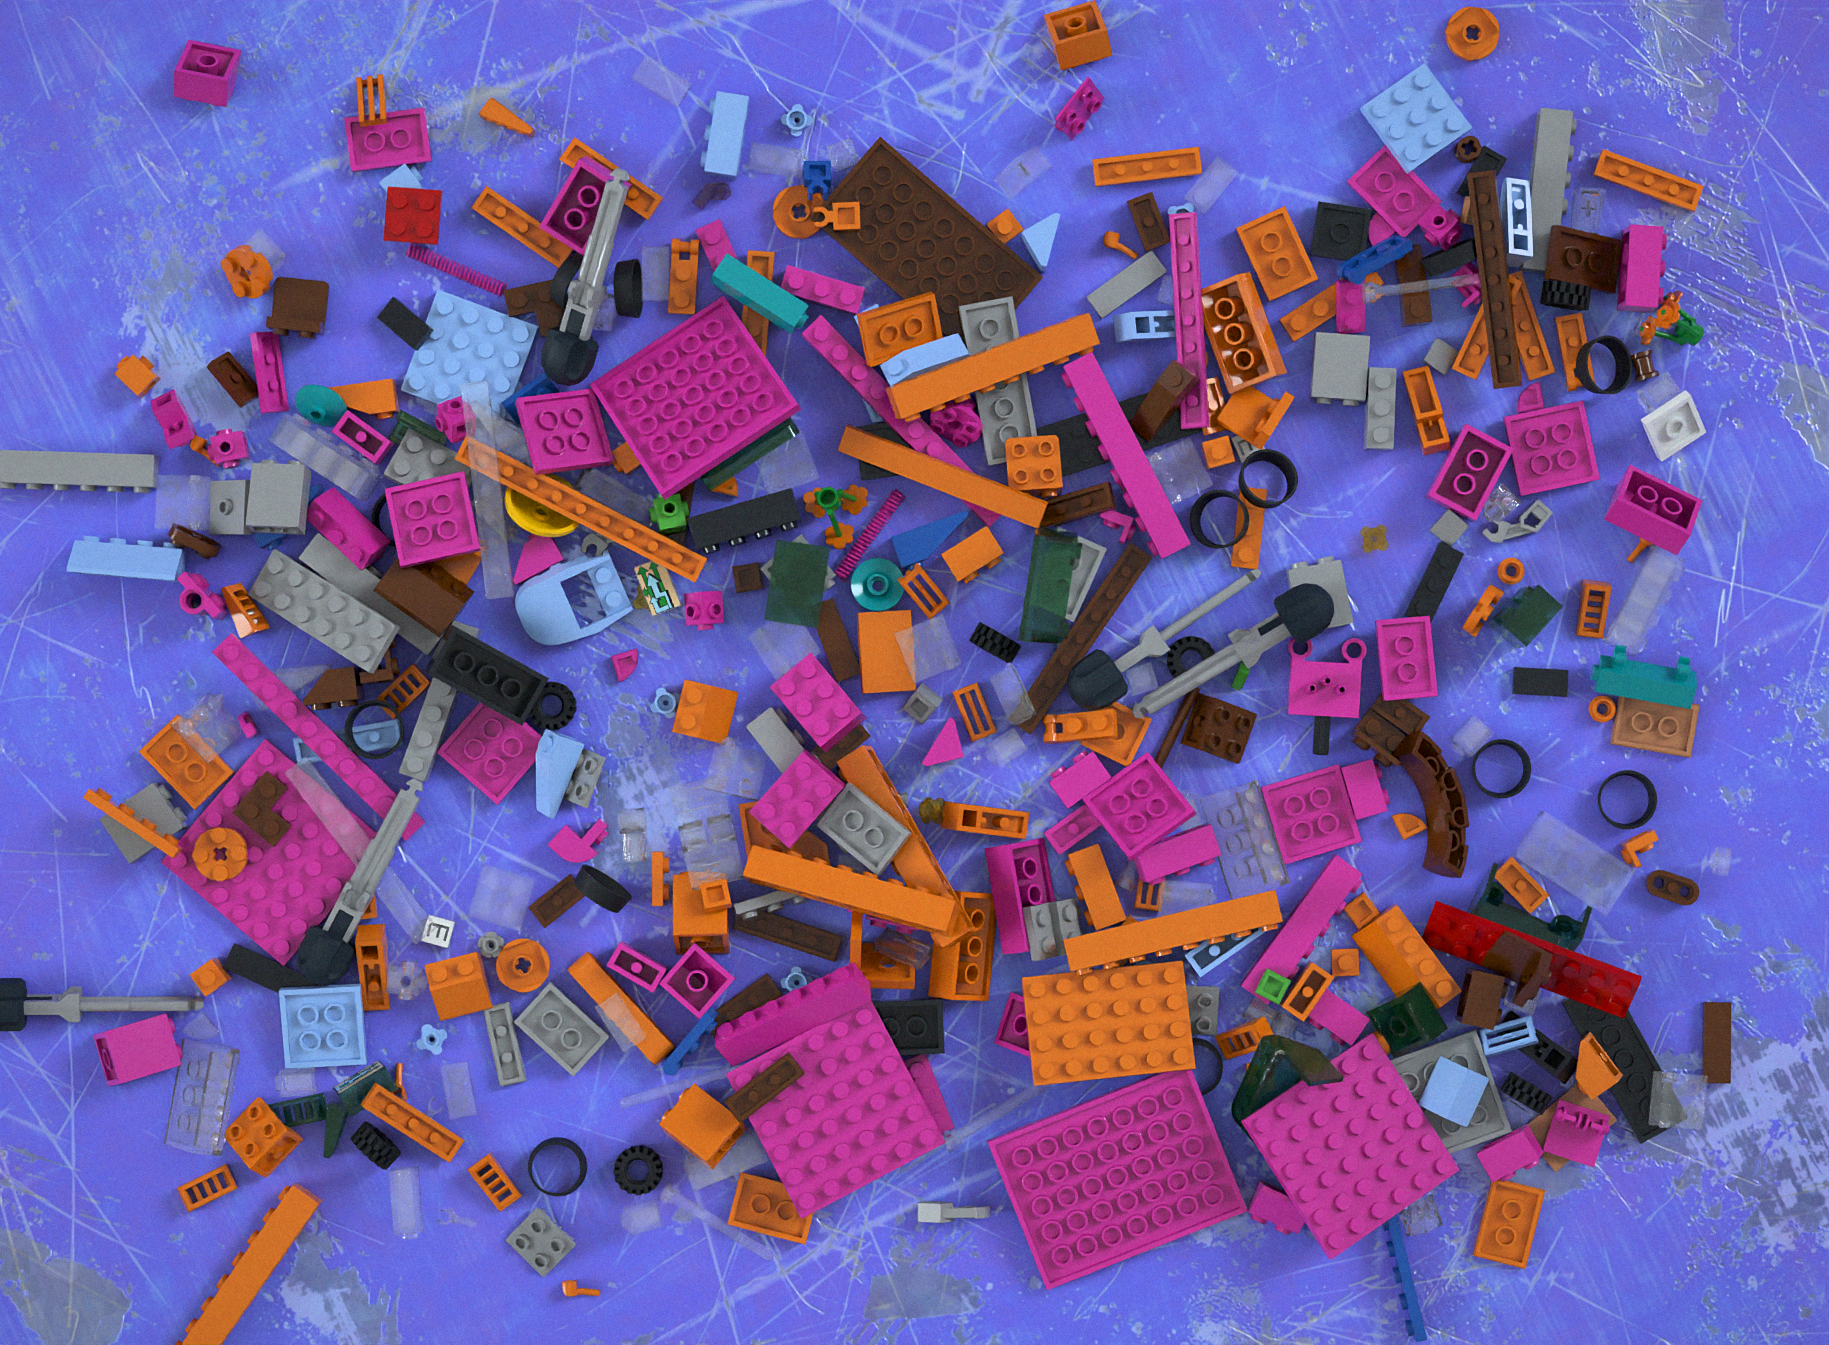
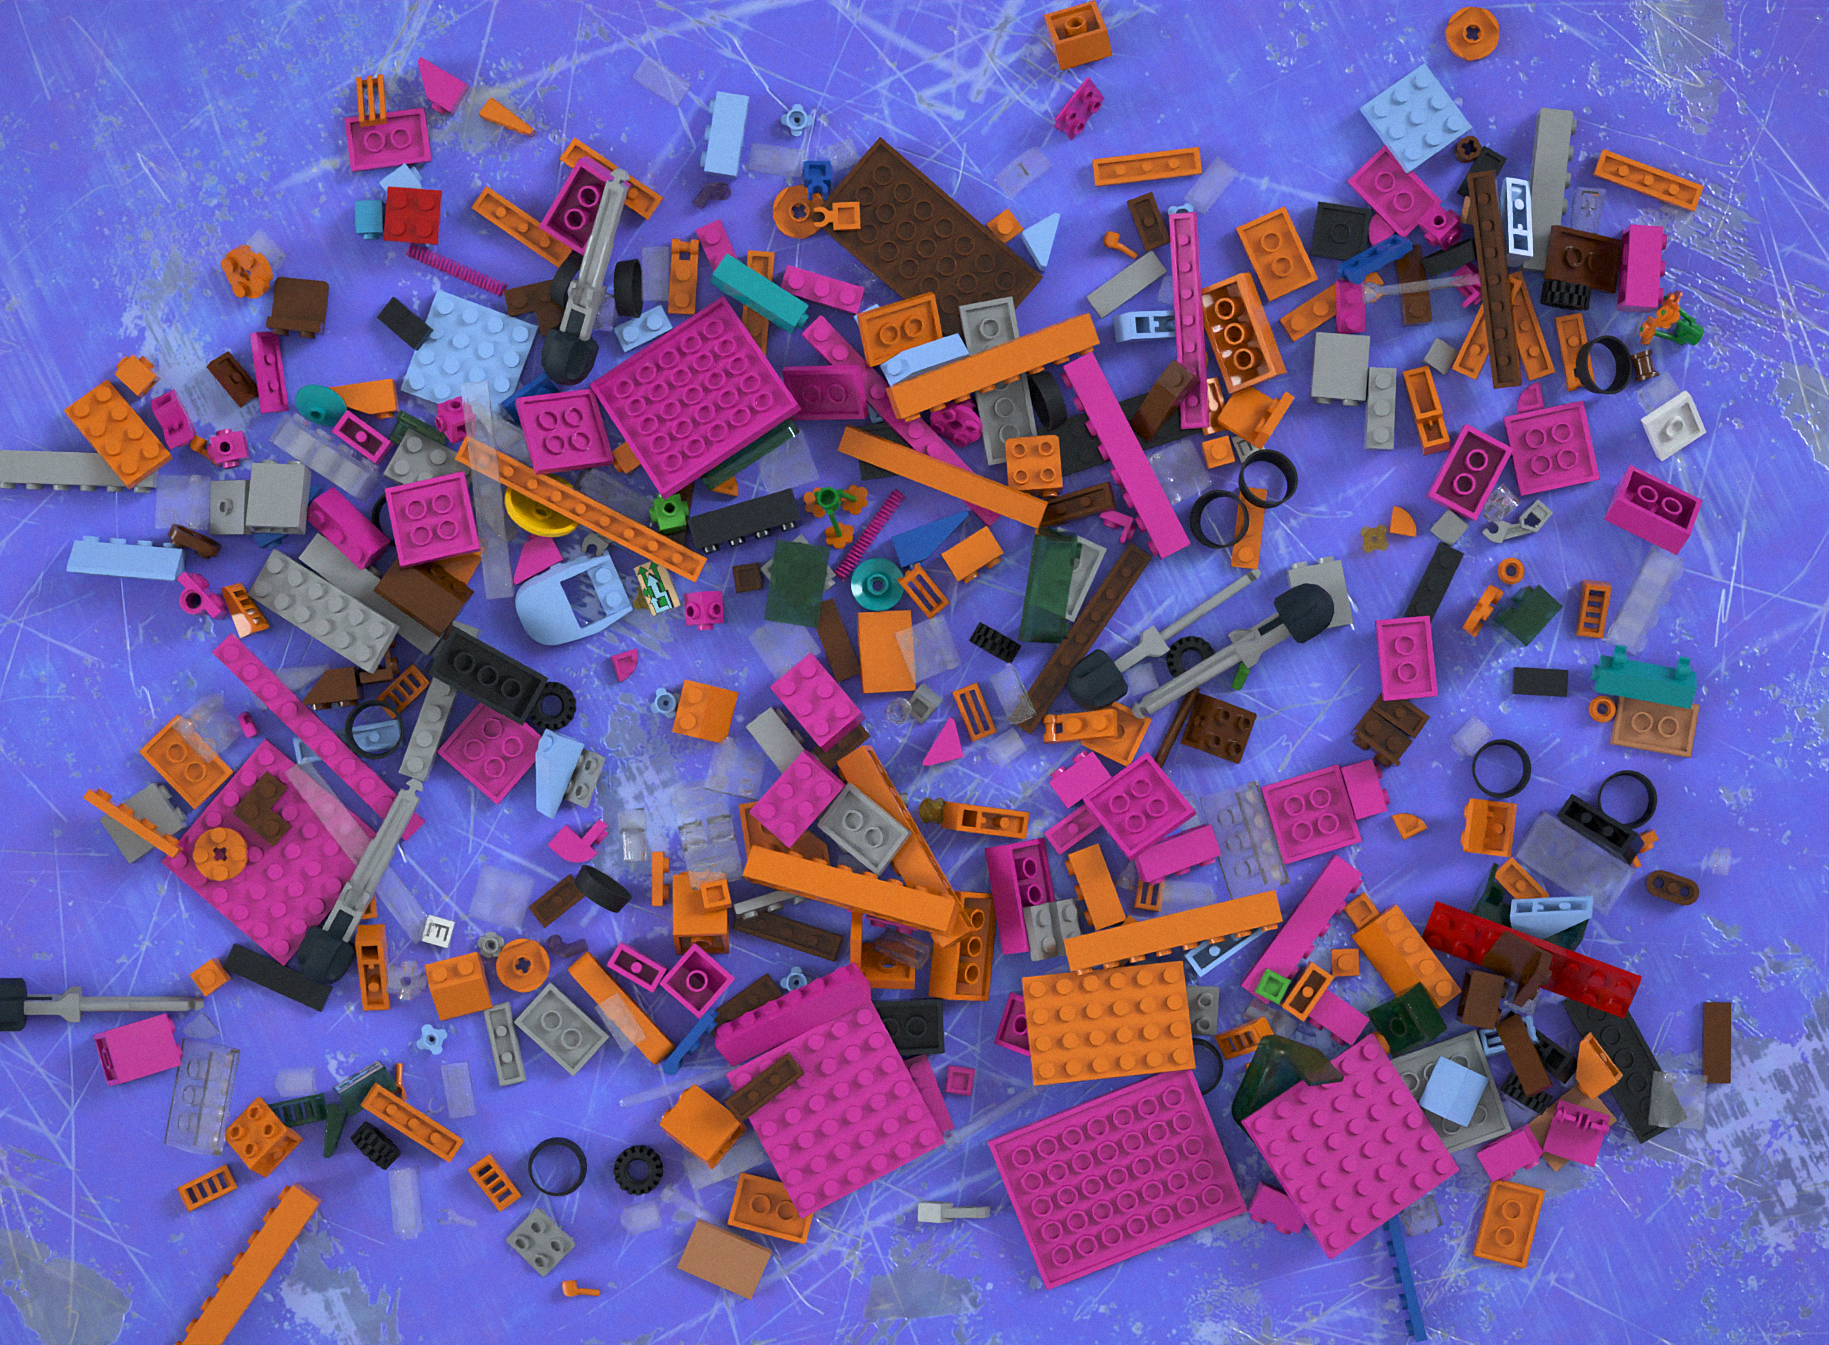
dark pink slope [174,40,241,107] -> none
light blue plate [279,984,367,1069] -> none
dark pink piece [1286,637,1367,755] -> none
reddish brown brick [1392,730,1469,878] -> none
orange hand [1627,538,1653,563] -> none
none -> orange plate [64,379,173,490]
none -> dark azure brick [355,200,386,240]
none -> dark pink slope [418,57,469,115]
none -> clear purple arm [547,934,588,958]
none -> light blue plate [613,305,673,353]
none -> nougat tile [677,1218,772,1300]
none -> dark pink plate [782,365,869,420]
none -> clear bush [885,698,912,724]
none -> dark pink tile [945,1065,975,1096]
none -> black tyre [1027,371,1067,430]
none -> orange tile [1389,506,1416,537]
none -> orange bracket [1461,798,1517,857]
none -> reddish brown tile [1495,1013,1553,1098]
none -> light blue slope [1510,896,1594,940]
none -> black brick [1557,794,1645,866]

